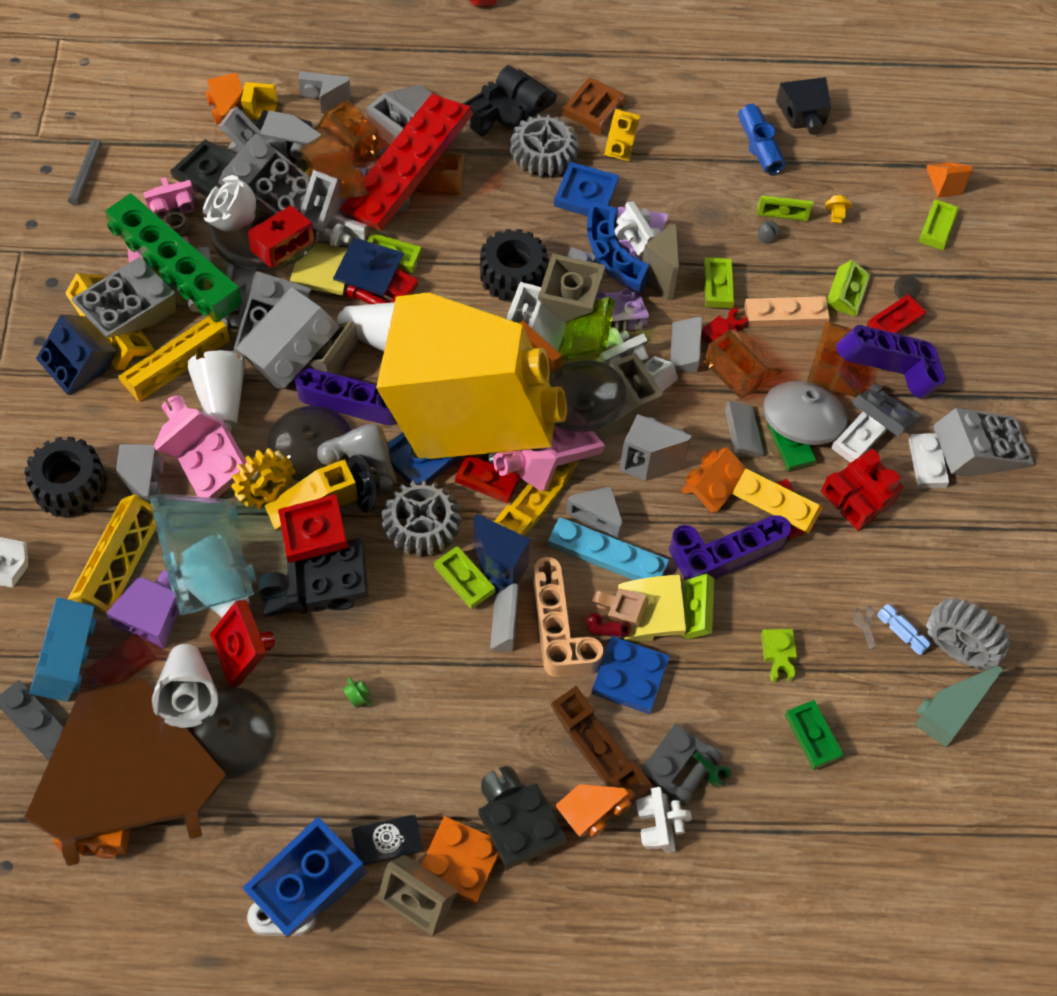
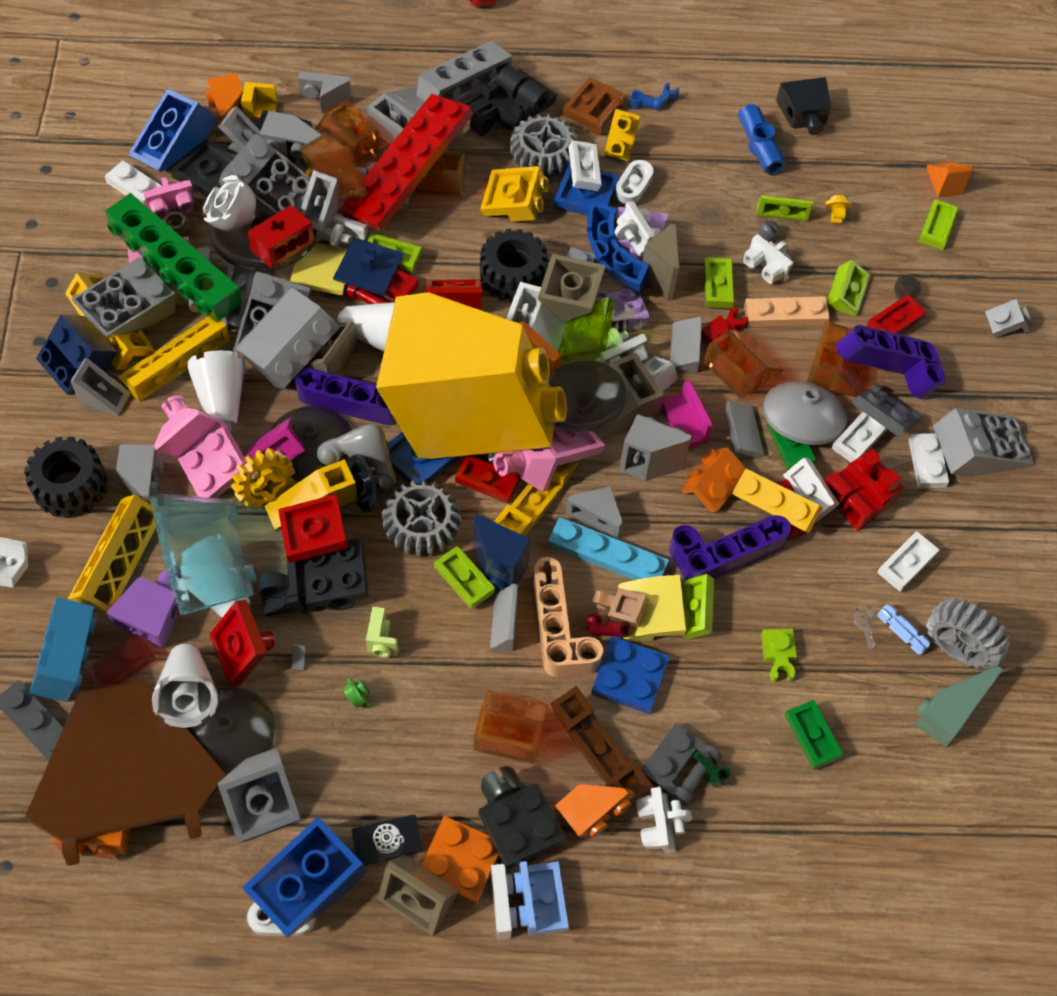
dark grey bar [67,139,102,205] -> none
none -> light grey slope [70,358,131,416]
none -> white plate [105,160,161,206]
none -> blue slope [128,88,218,173]
none -> light grey slope [218,748,301,843]
none -> dark pink panel [242,418,306,460]
none -> light grey piece [291,644,307,671]
none -> yellowish green bracket [366,607,399,658]
none -> light grey brick [416,41,512,102]
none -> red slope [426,279,482,311]
none -> clear orange slope [473,691,549,764]
none -> yellow plate [480,166,549,222]
none -> white plate [491,864,517,940]
none -> light blue bracket [514,861,569,936]
none -> white plate [569,140,601,191]
none -> white plate [615,160,653,204]
none -> blue arm [629,82,679,110]
none -> dark pink panel [661,381,712,449]
none -> white hips [743,234,793,284]
none -> white plate [783,457,839,521]
none -> white plate [877,531,939,592]
none -> light grey bracket [985,299,1032,338]

